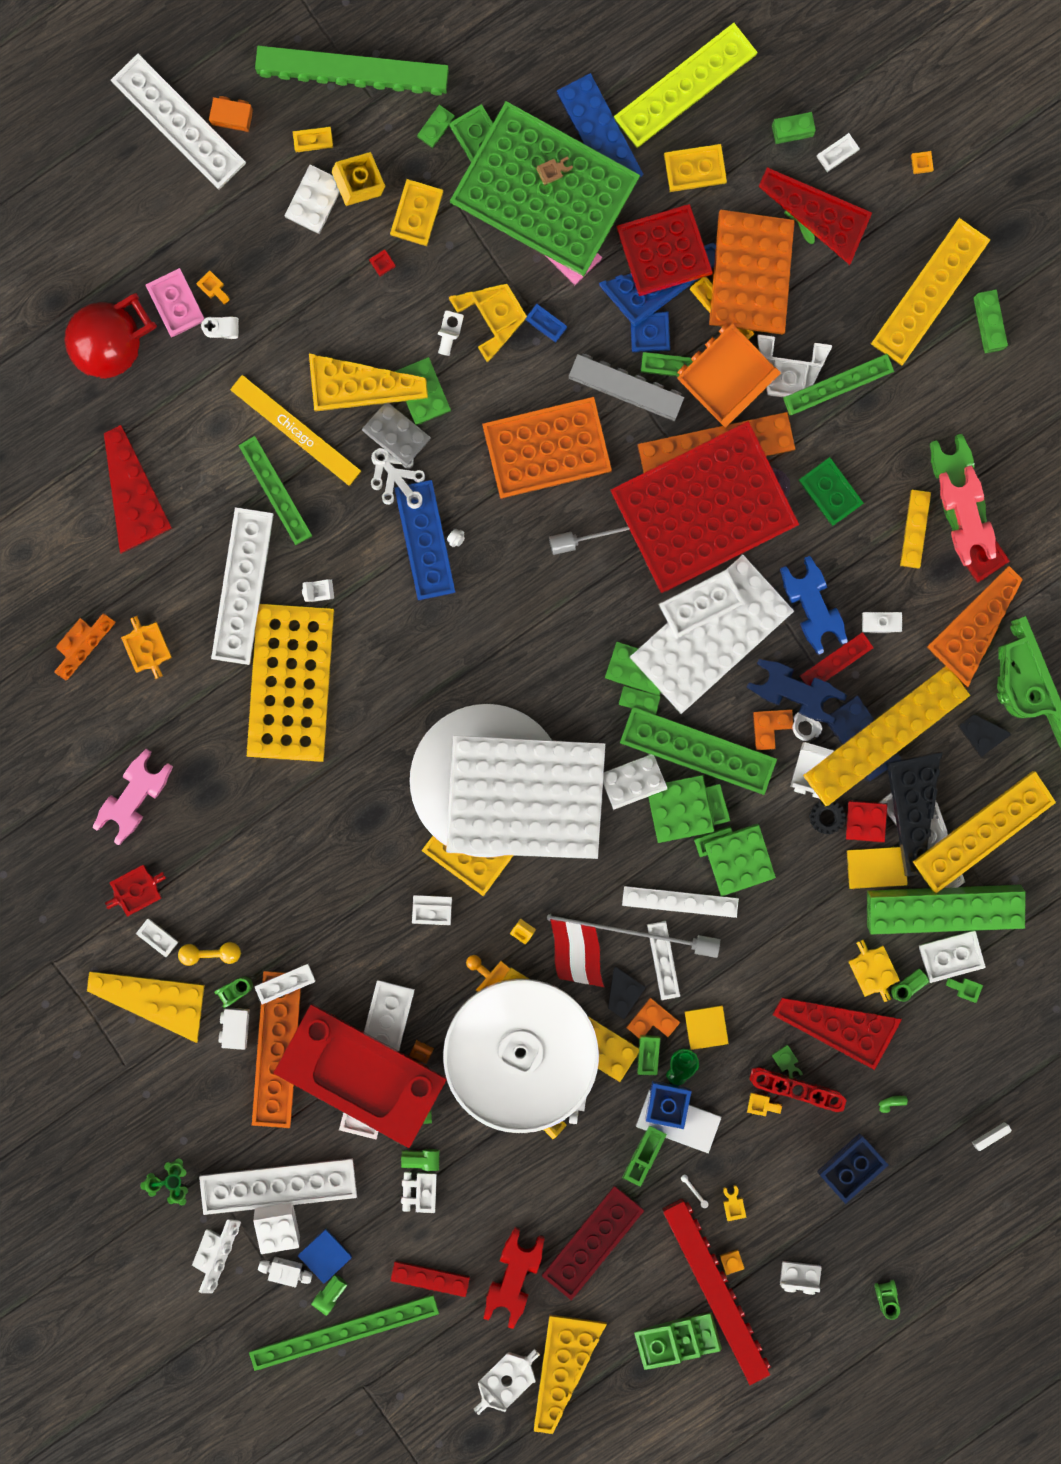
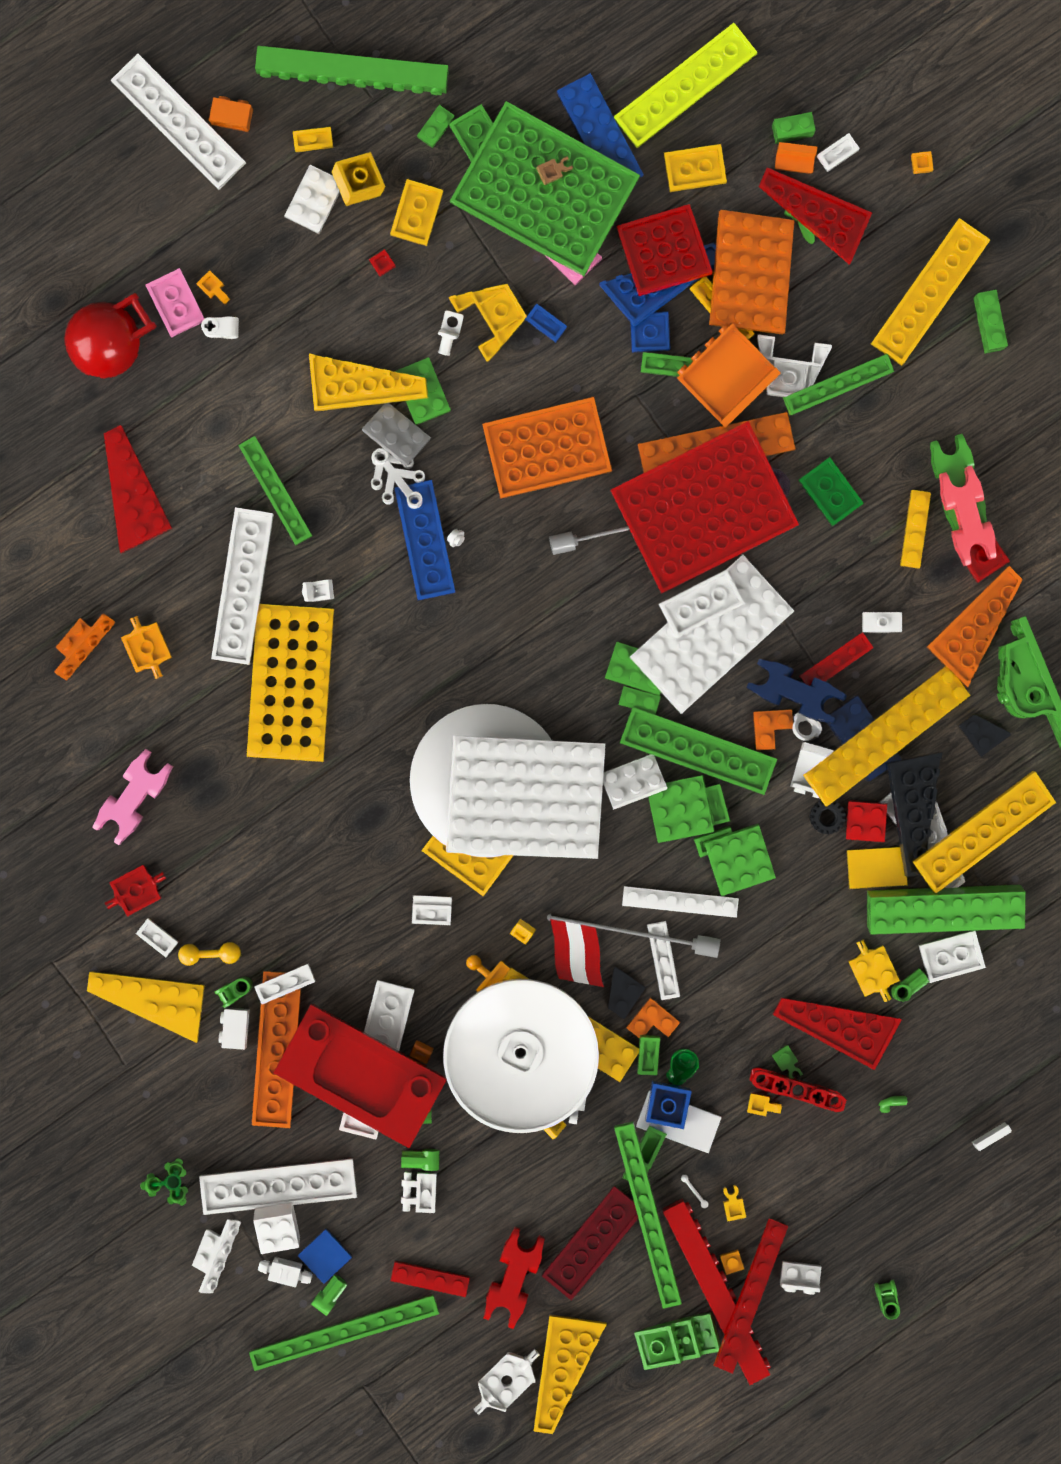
yellow tile [230,375,361,486] -> none
light grey brick [569,354,684,421] -> none
yellow tile [684,1005,729,1050] -> none
blue piece [780,556,848,655] -> none
dark blue brick [817,1133,888,1204] -> none
bright green plate [946,978,983,1003] -> none
none -> bright green plate [614,1122,682,1308]
none -> red plate [713,1219,788,1374]
none -> orange panel [775,142,817,174]

